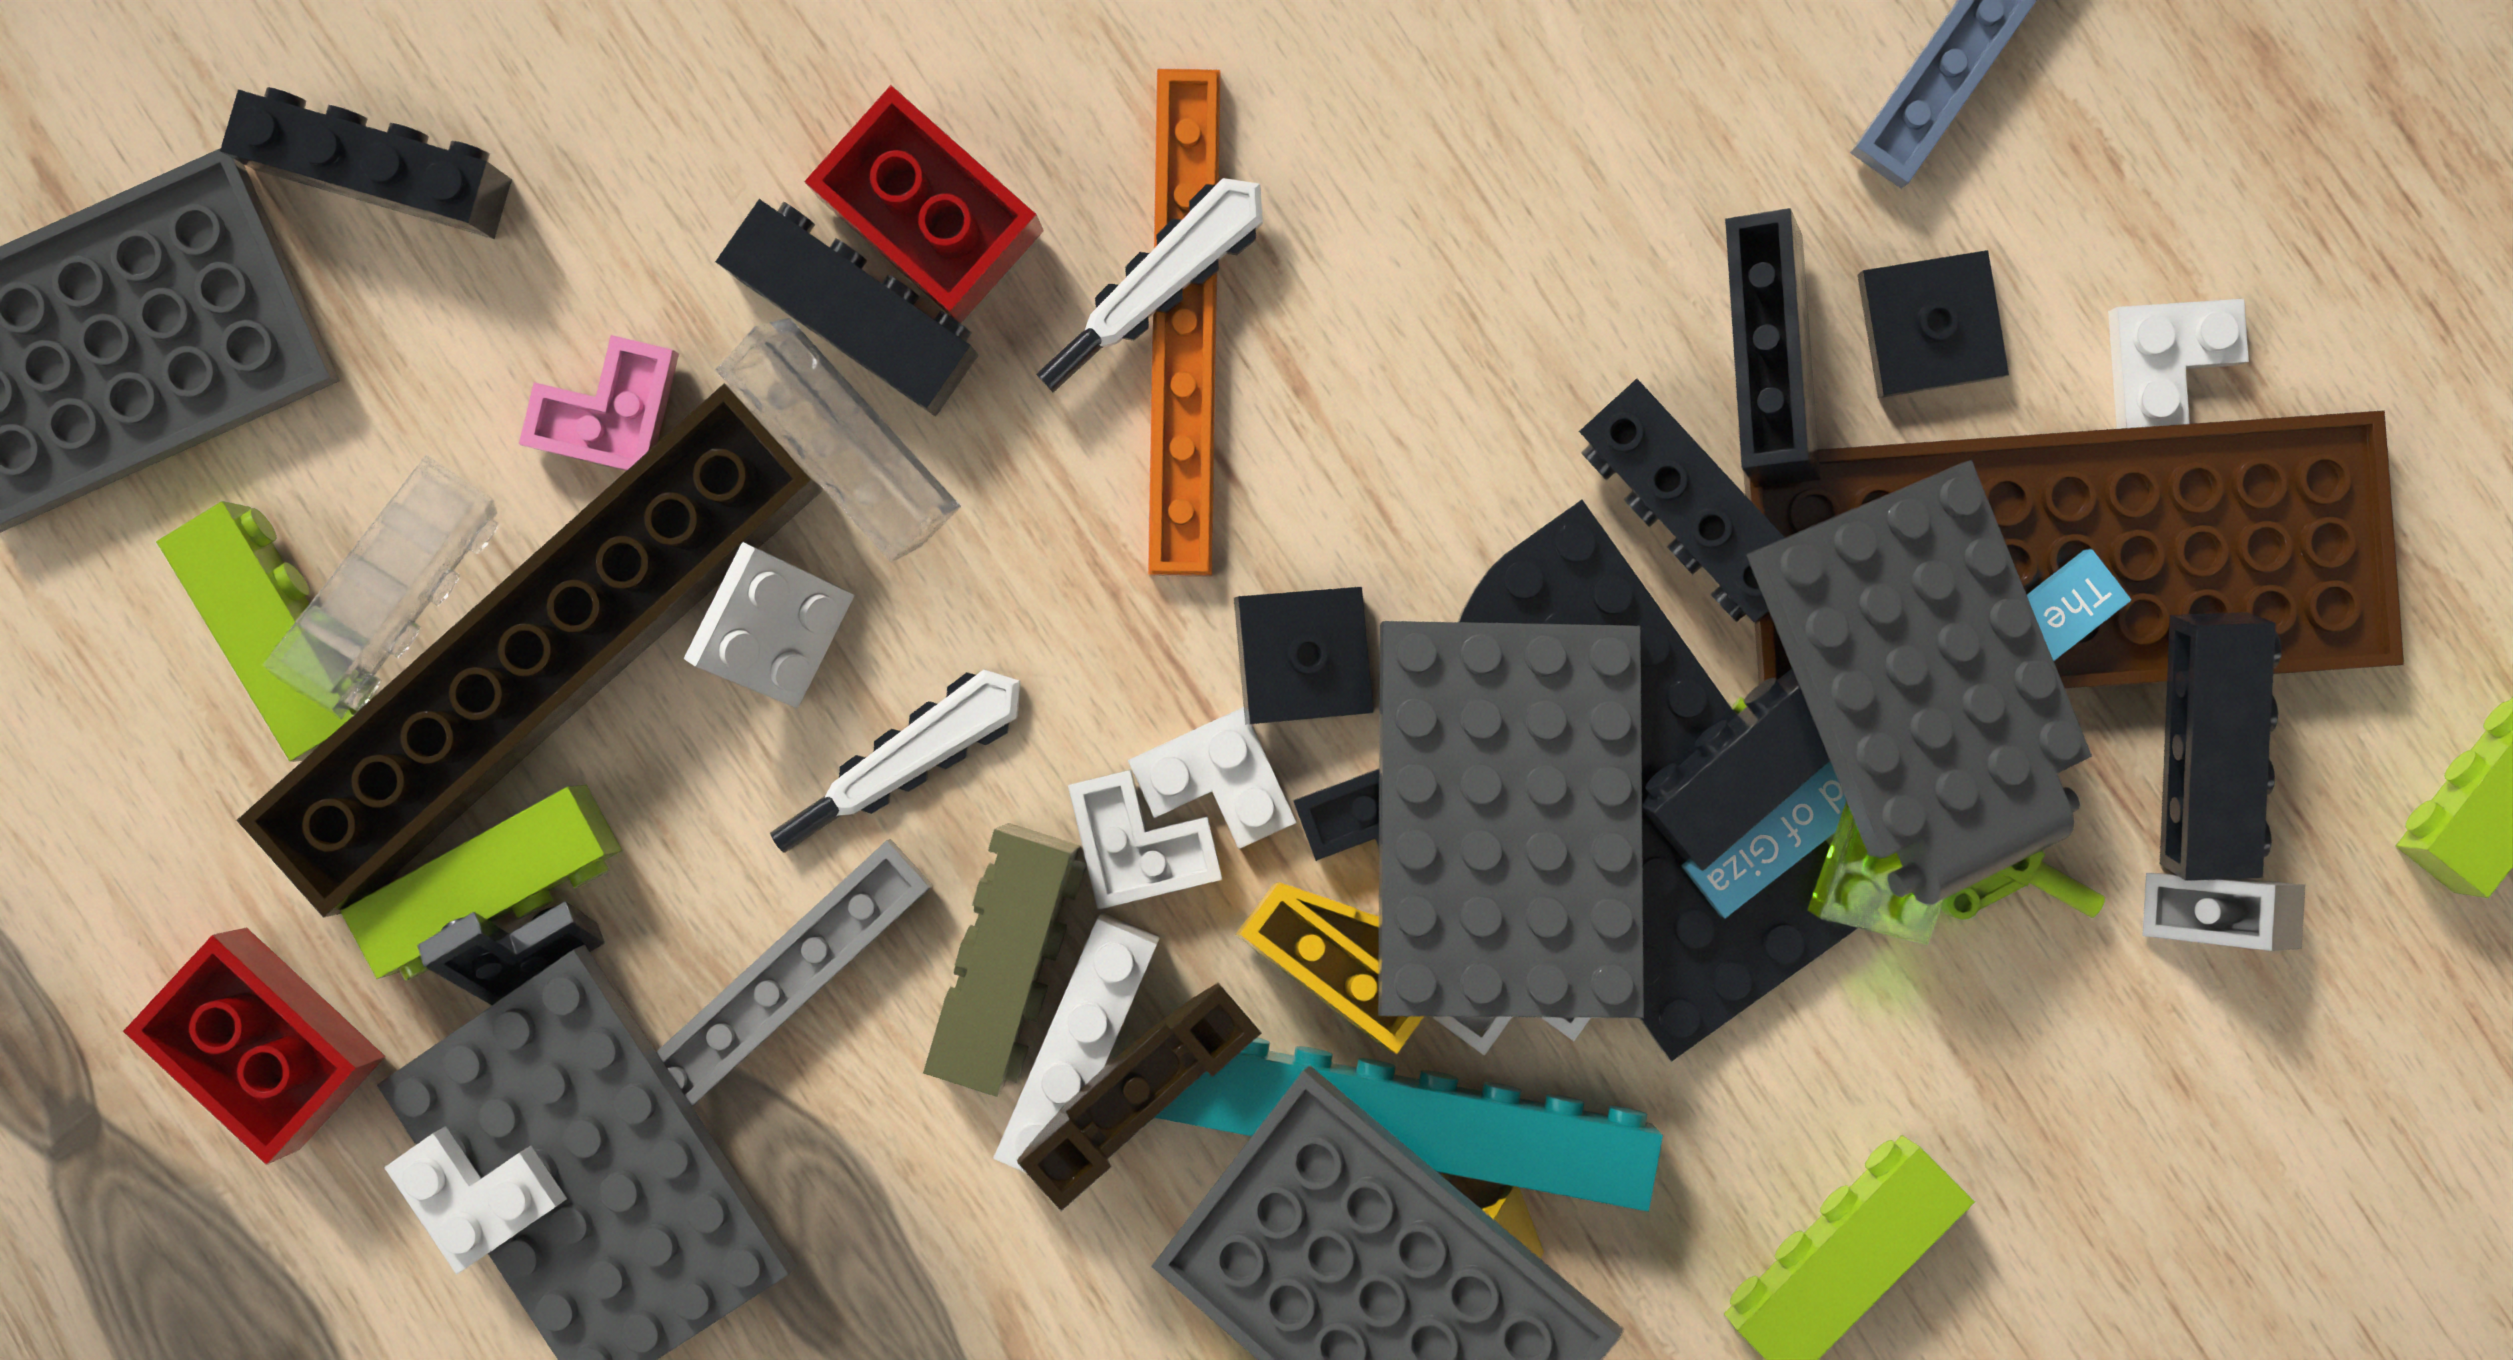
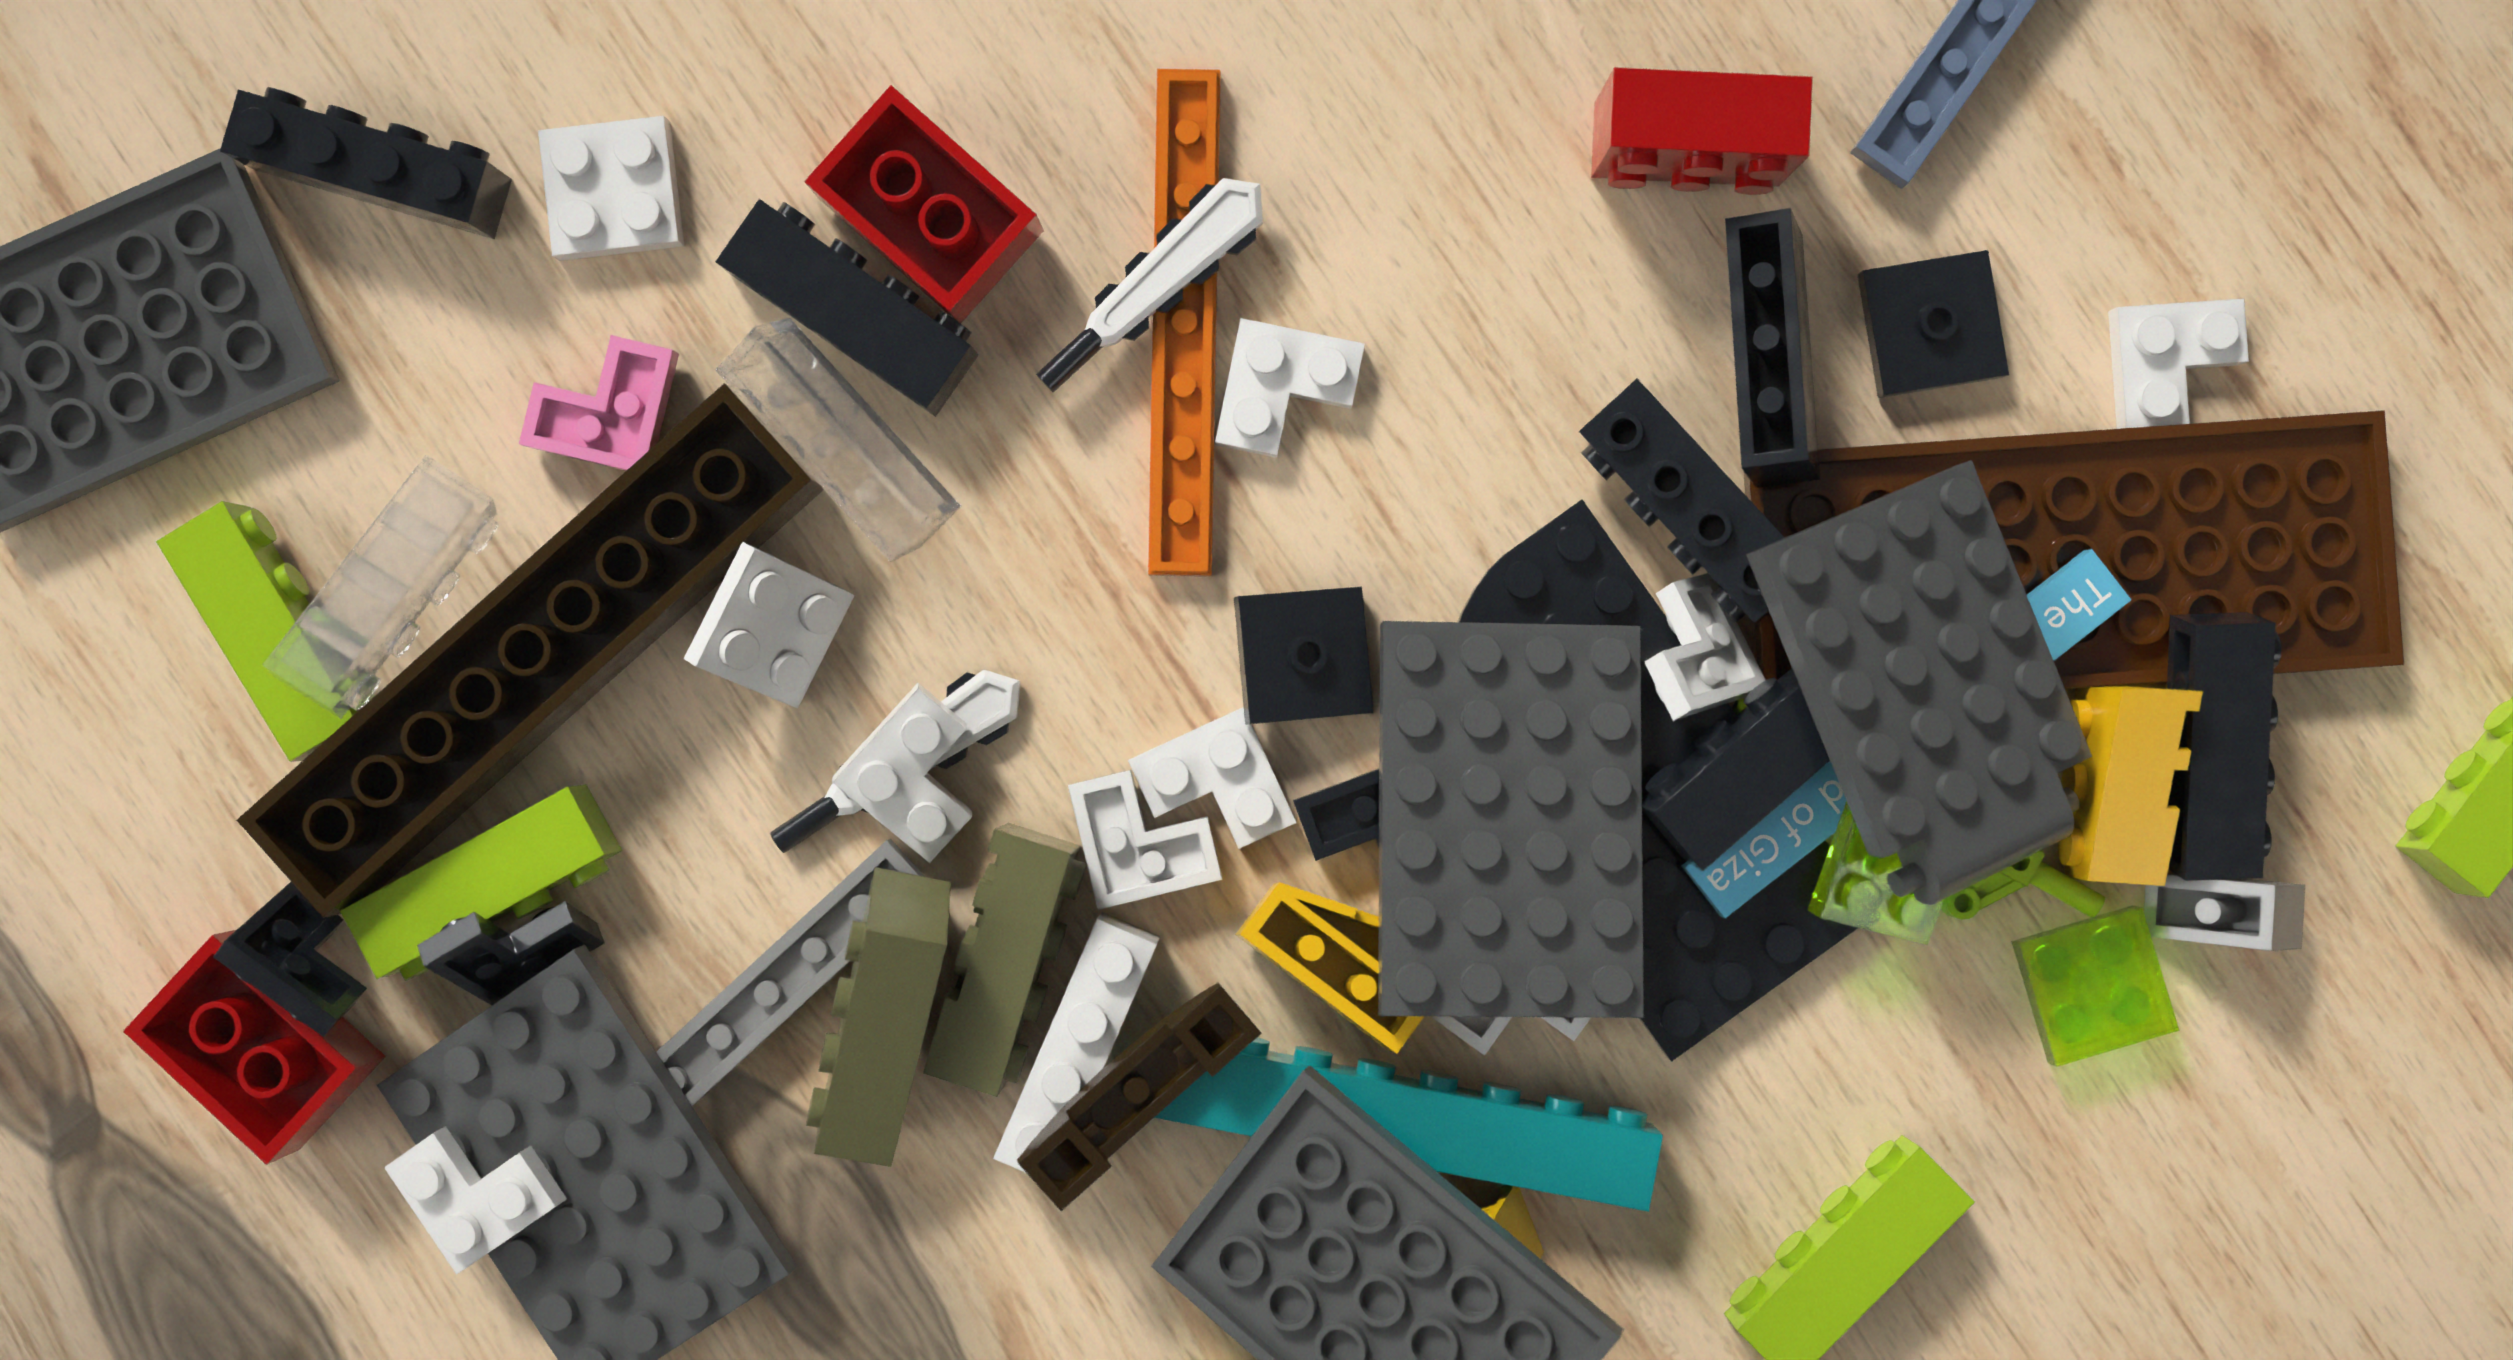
none -> black plate [213,882,367,1037]
none -> white plate [538,116,684,261]
none -> olive wedge [806,867,951,1167]
none -> white plate [832,683,972,863]
none -> white plate [1215,318,1365,458]
none -> red brick [1591,67,1813,195]
none -> white plate [1645,573,1766,721]
none -> clear neon green plate [2011,905,2179,1067]
none -> yellow wedge [2058,686,2203,886]

